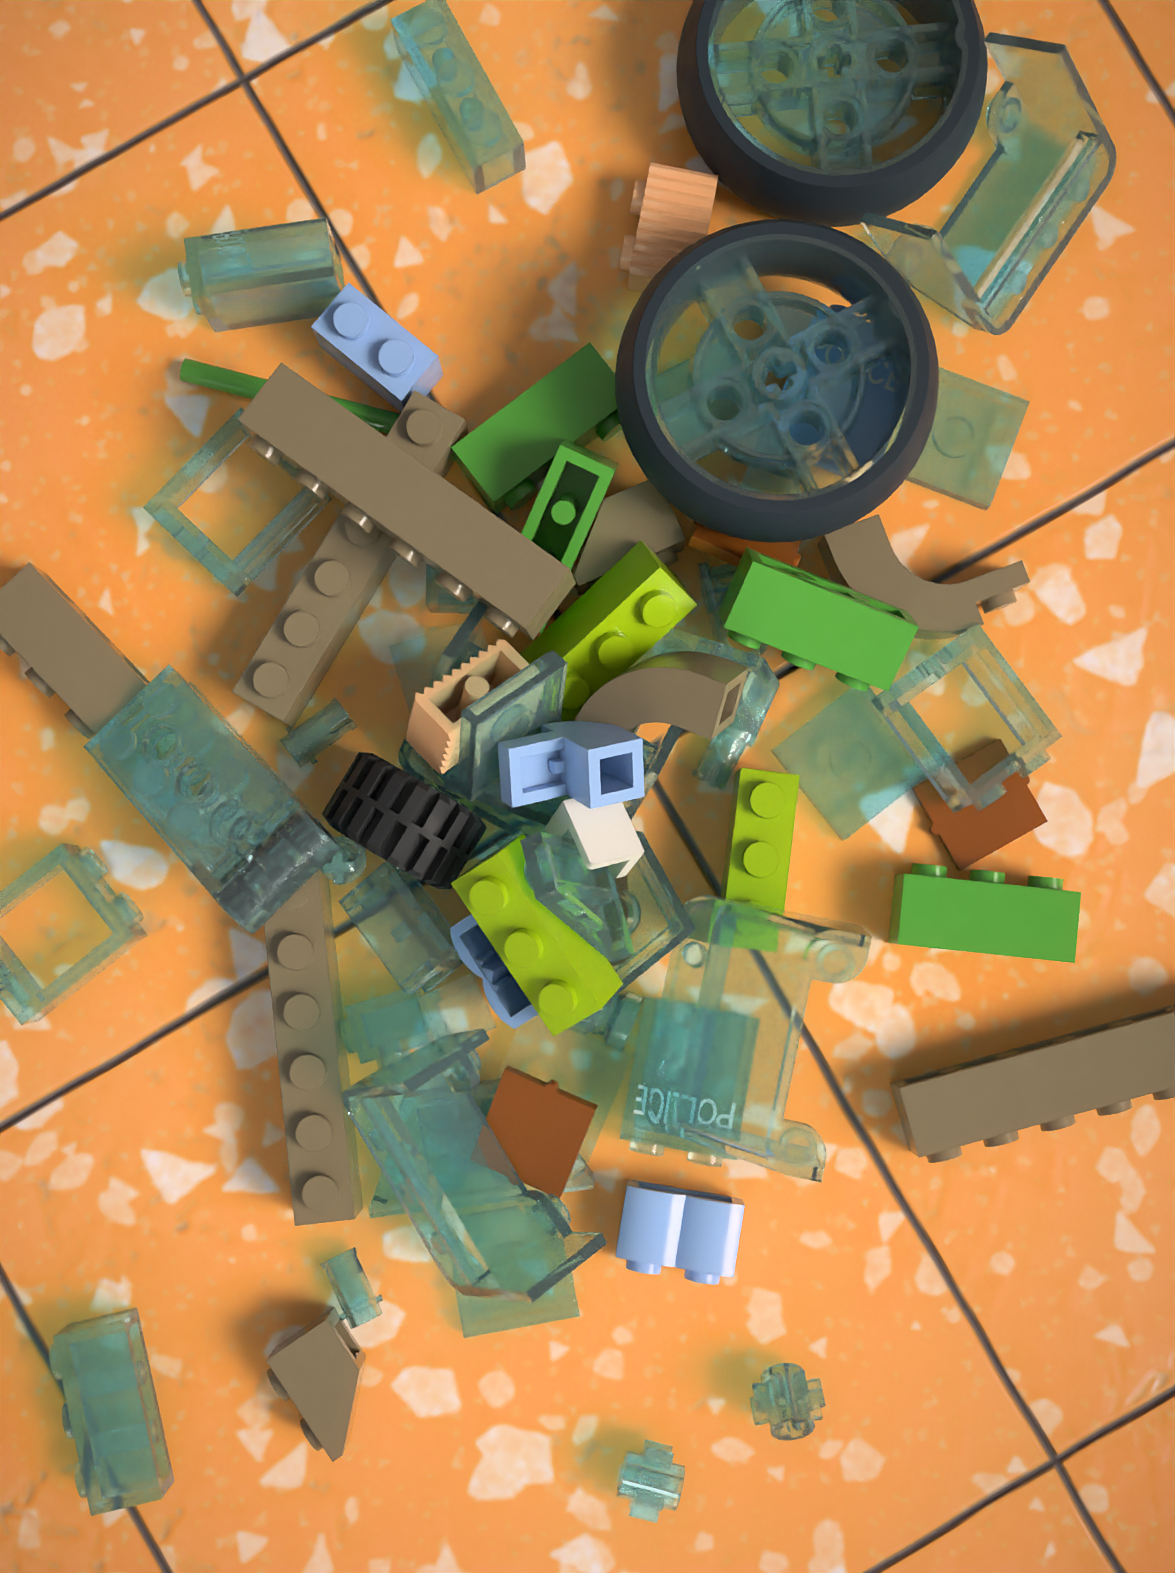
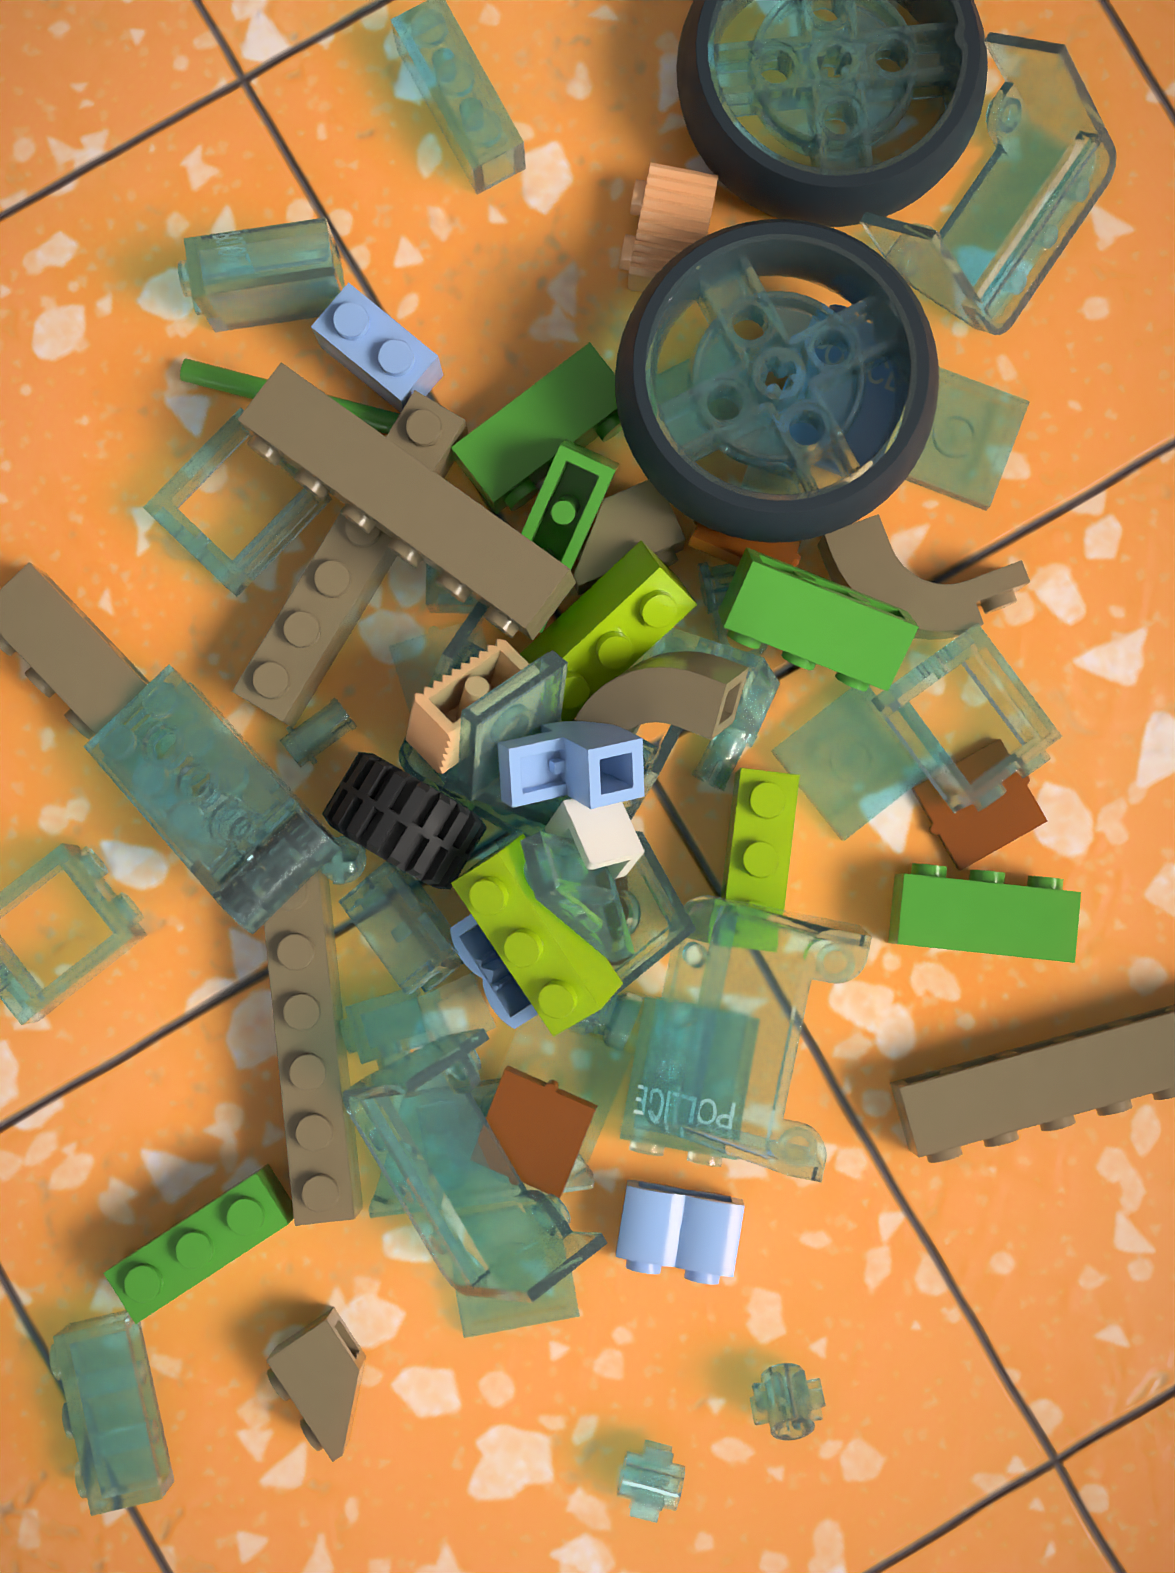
clear light blue pin [320,1247,383,1329] -> none
none -> bright green brick [103,1164,294,1325]

